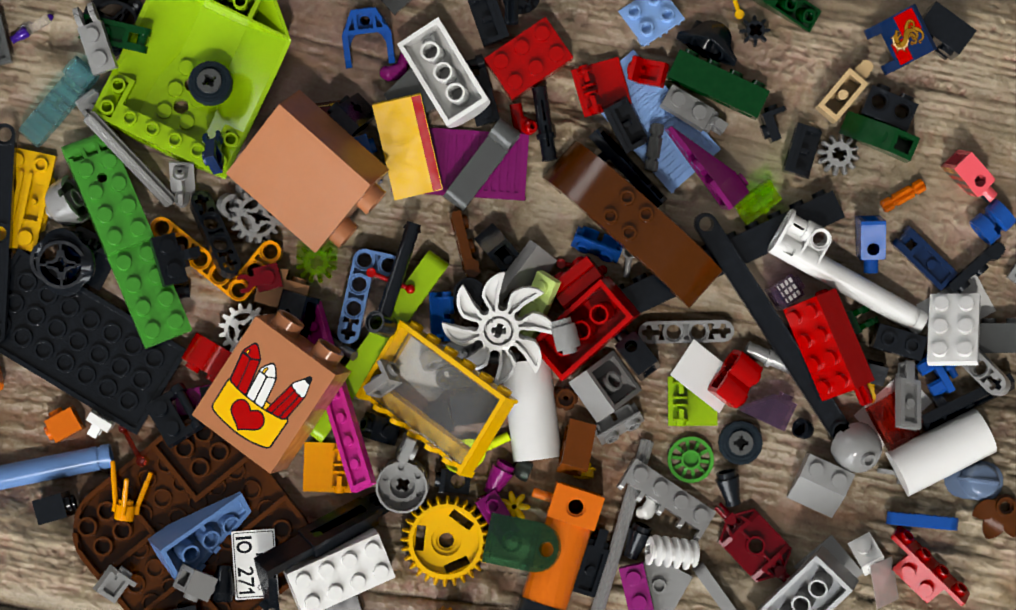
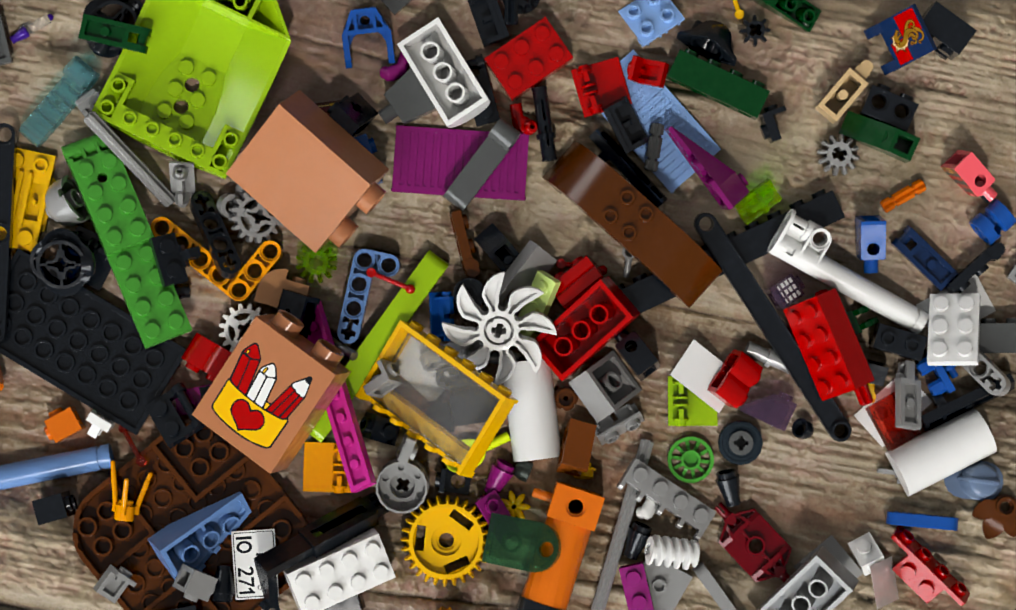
light grey hinge [72,2,118,76] -> none
black wheel [188,61,233,106] -> none
dark blue plate [202,130,224,175] -> none
dark red plate [237,262,284,293] -> none
black piece [365,221,421,338] -> none
yellow tile [372,93,443,200] -> none
light grey brick [551,317,581,355] -> none
blue hinge [571,226,623,264] -> none
black hinge [573,526,610,598] -> none
light grey beam [637,320,734,344] -> none
light grey hinge [660,84,728,136] -> none
black hinge [782,122,822,179] -> none
light grey slope [787,453,855,518] -> none
light grey cylinder [831,422,882,473] -> none

